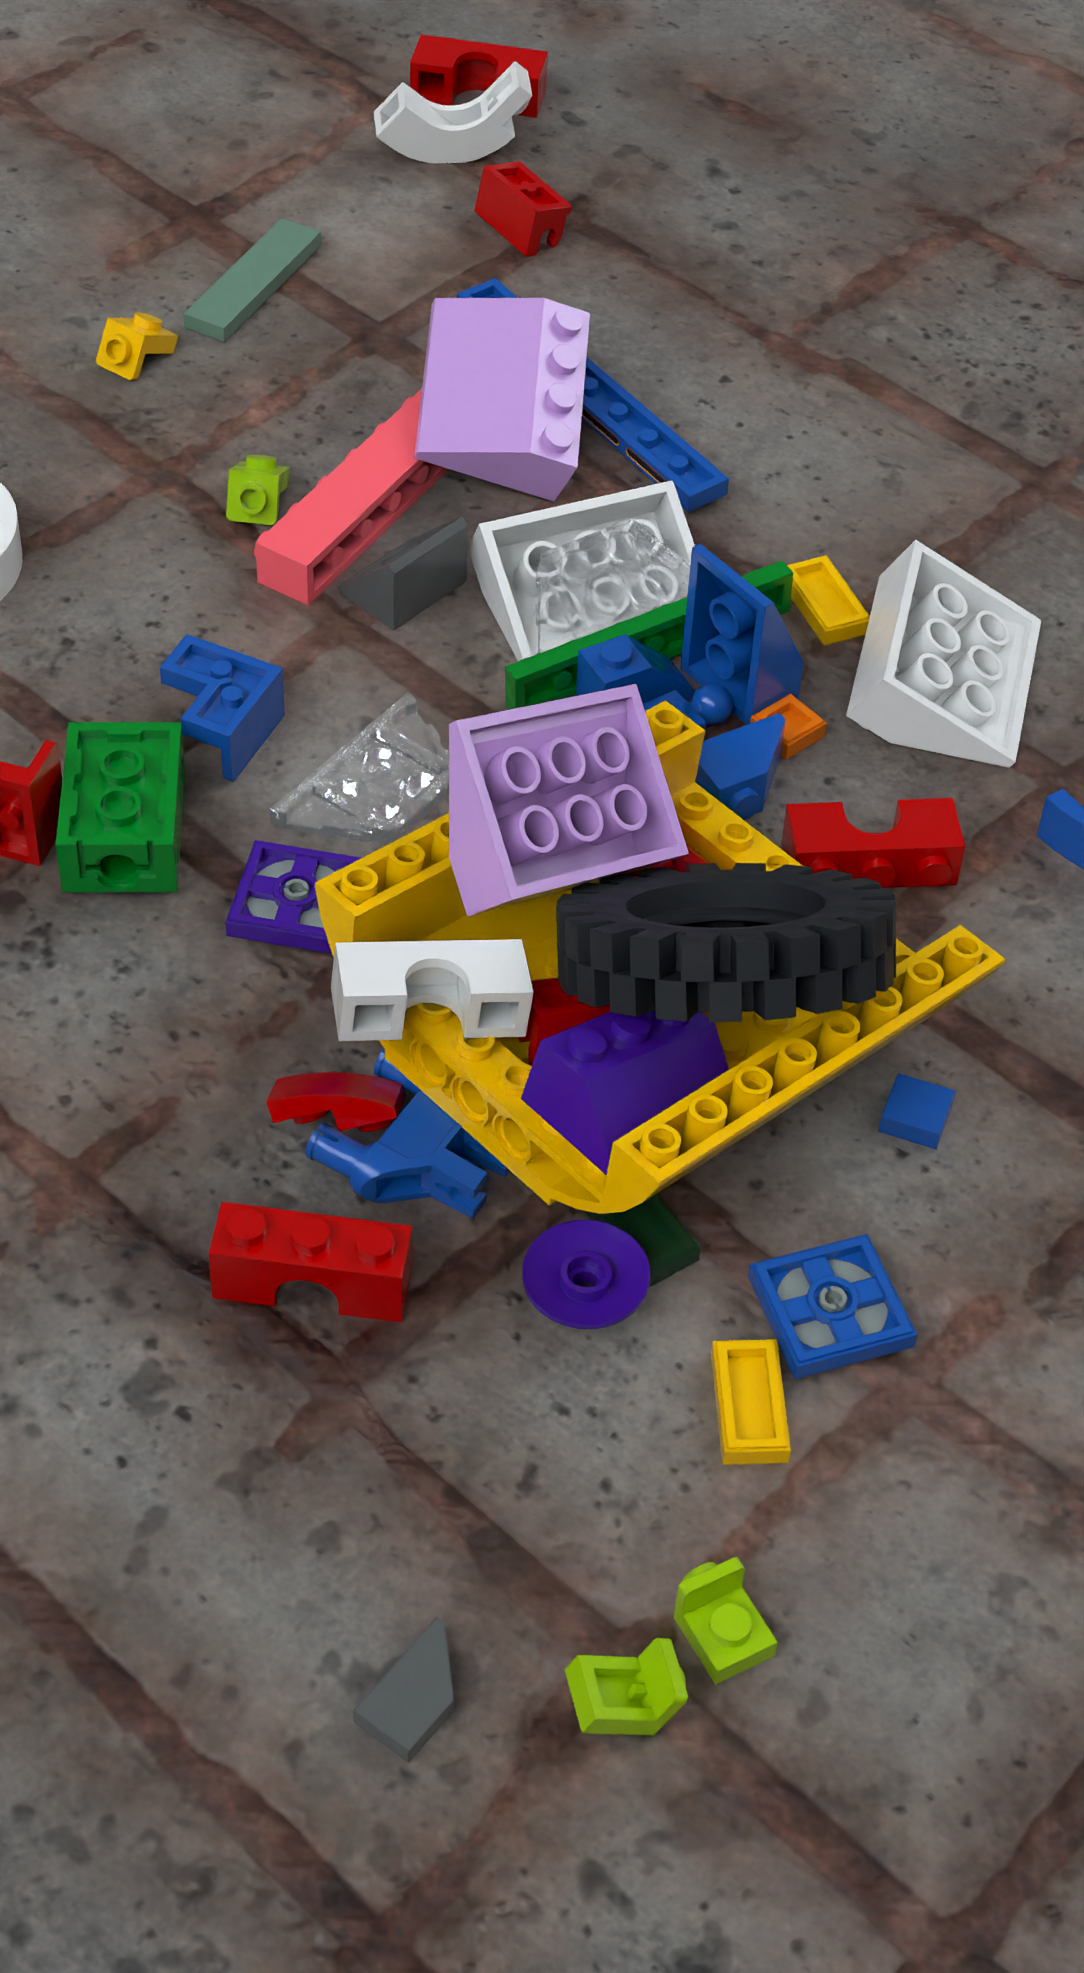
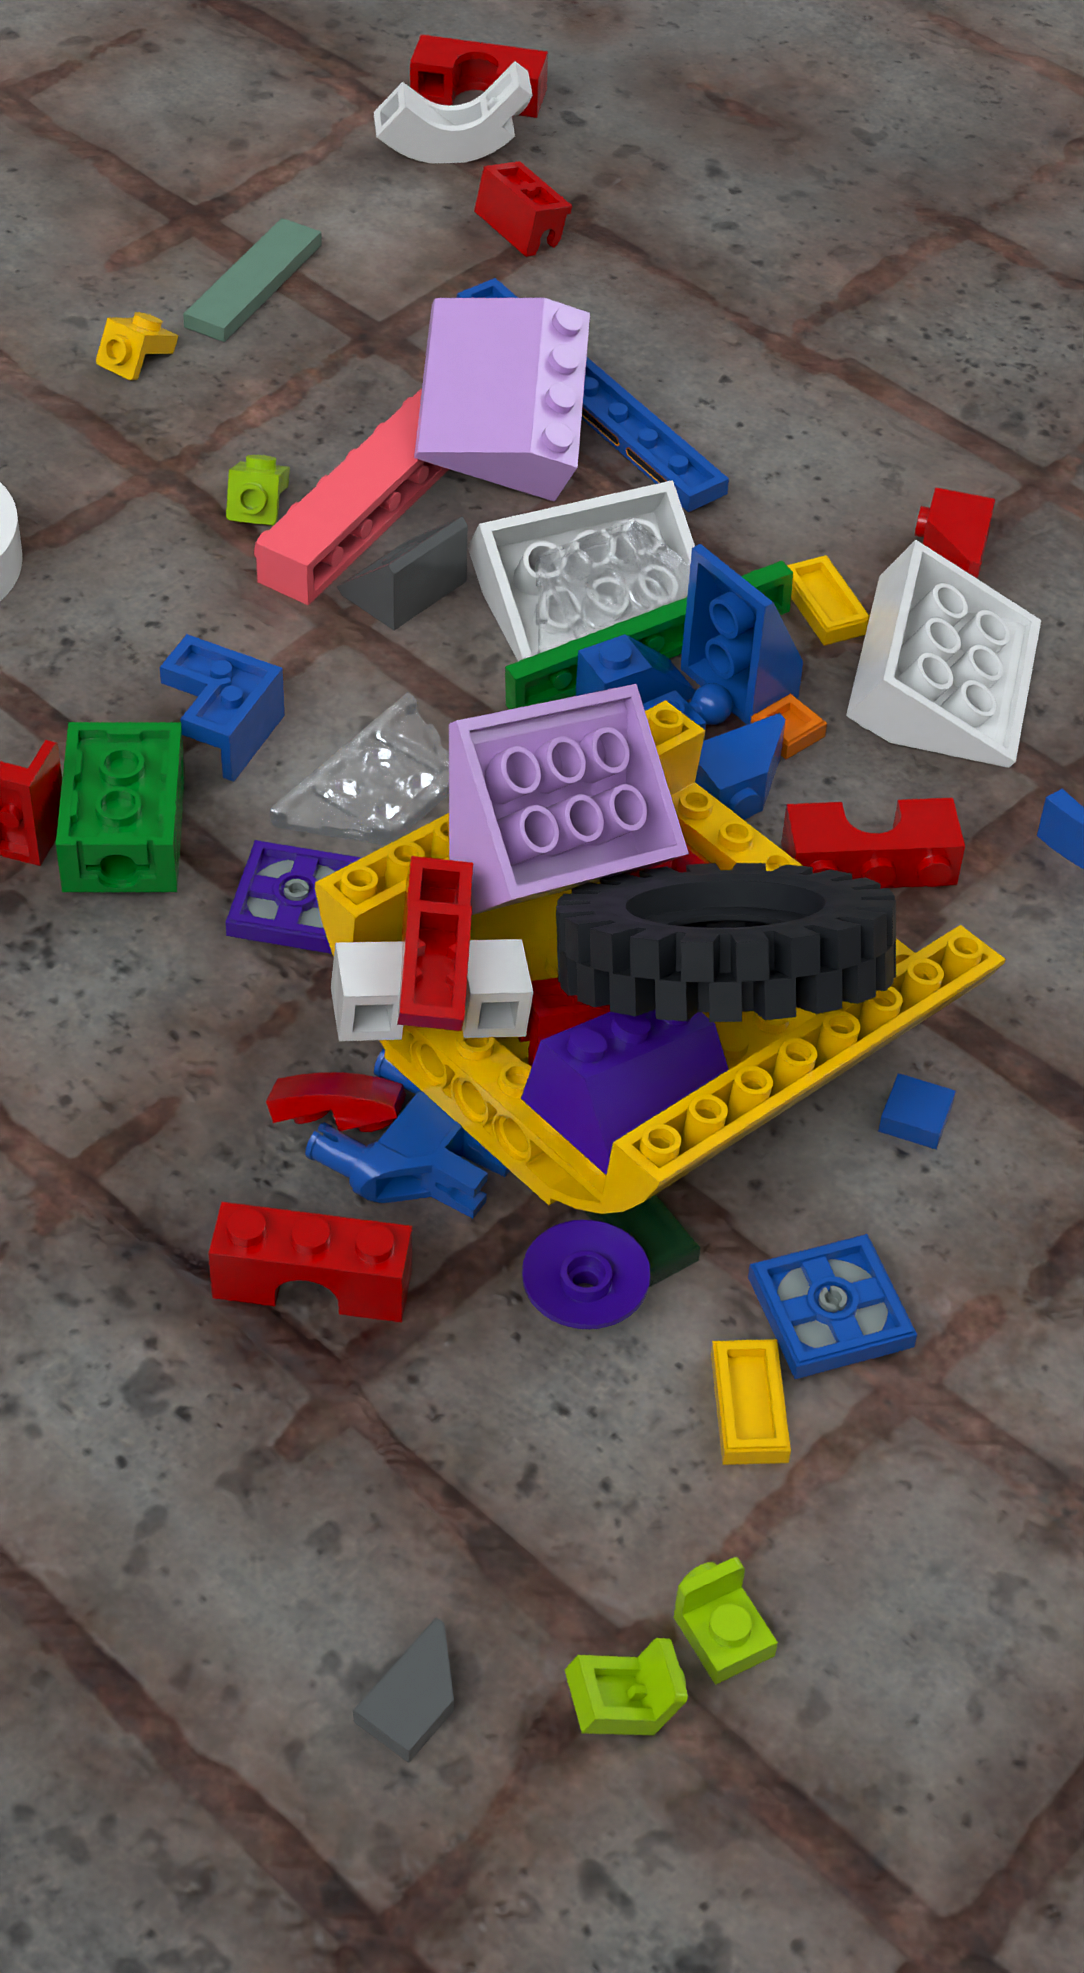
none -> red slope [397,856,473,1031]
none -> red slope [915,487,995,579]

